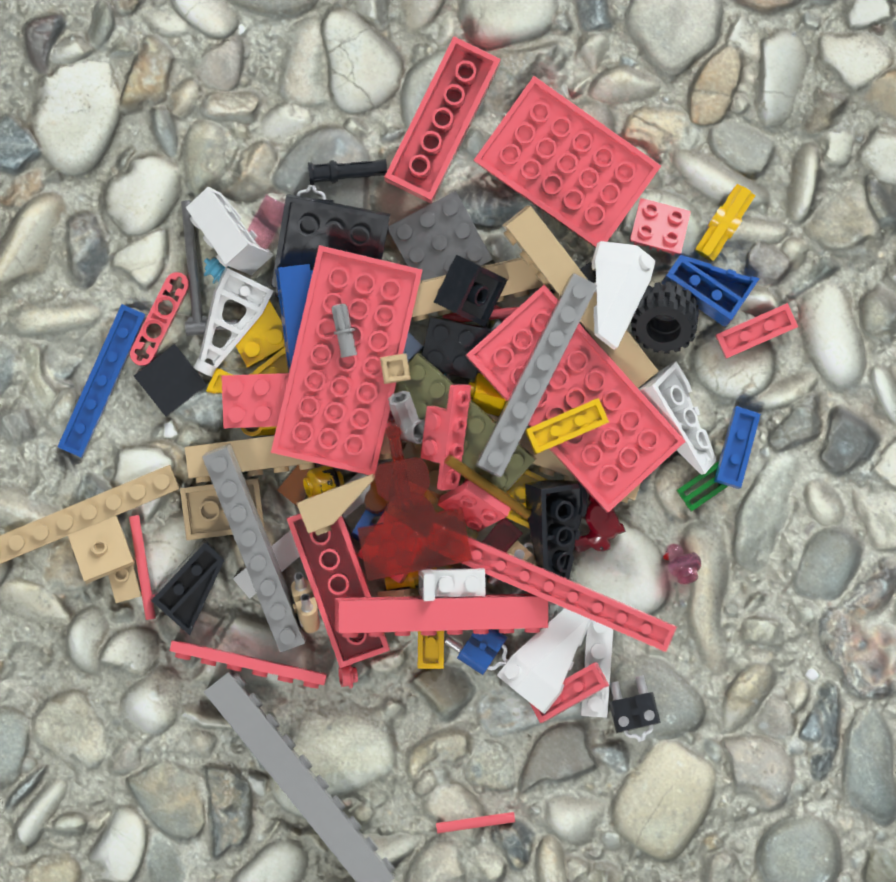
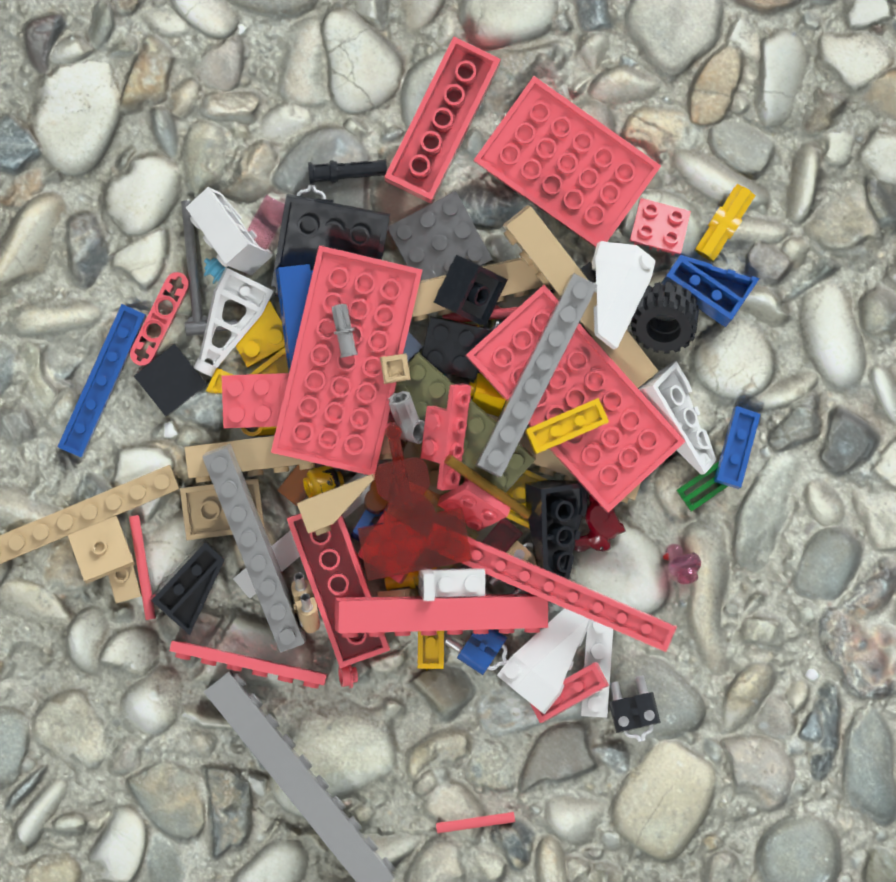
coral plate [715,303,798,359] -> none

